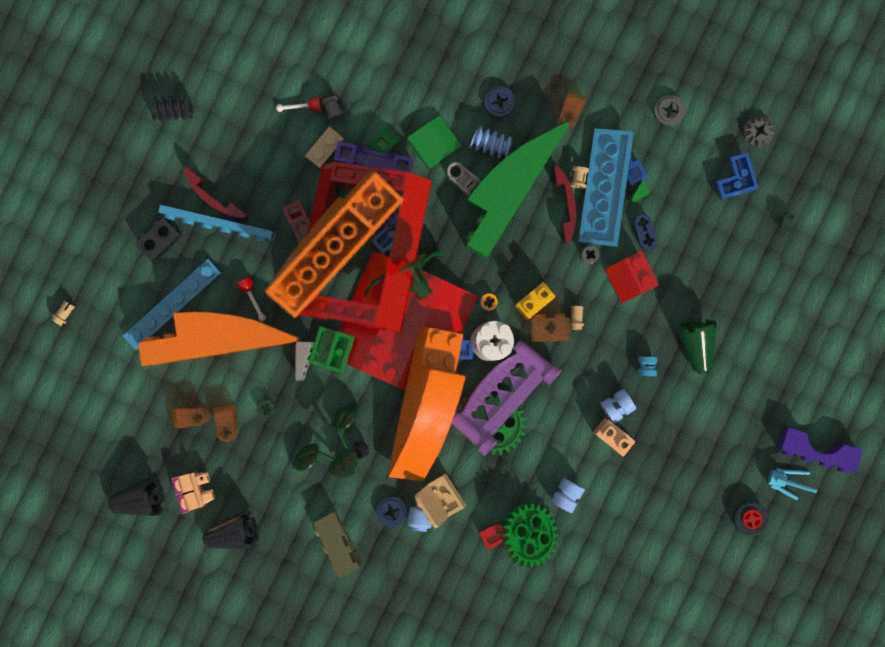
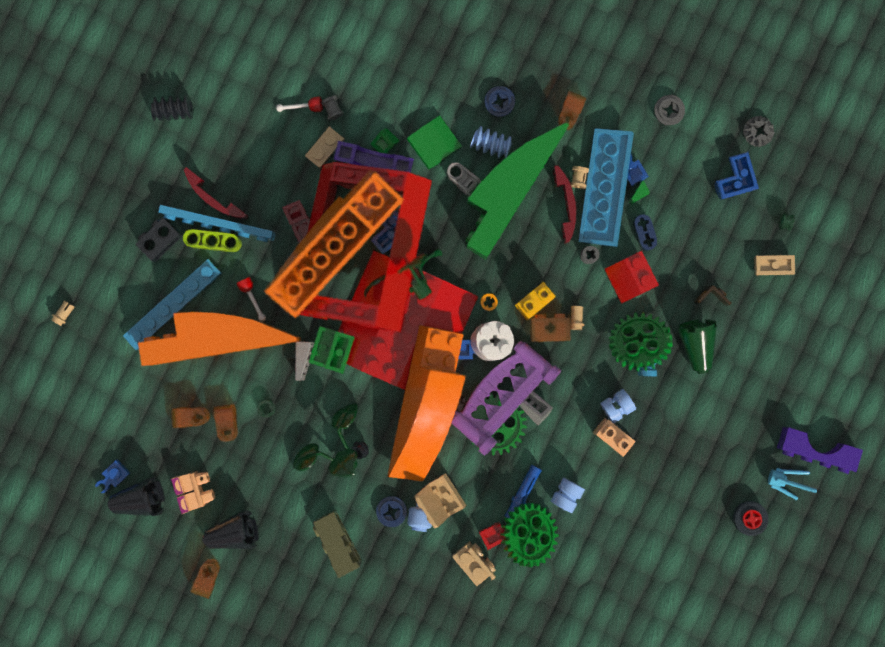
none -> blue plate [95,459,130,493]
none -> lime beam [183,229,242,252]
none -> clear orange piece [191,559,220,599]
none -> tan bracket [452,541,496,586]
none -> blue pin [504,465,542,518]
none -> light grey slope [520,391,553,425]
none -> green gear [609,312,672,372]
none -> dark brown bracket [694,285,731,306]
none -> tan plate [754,255,795,275]

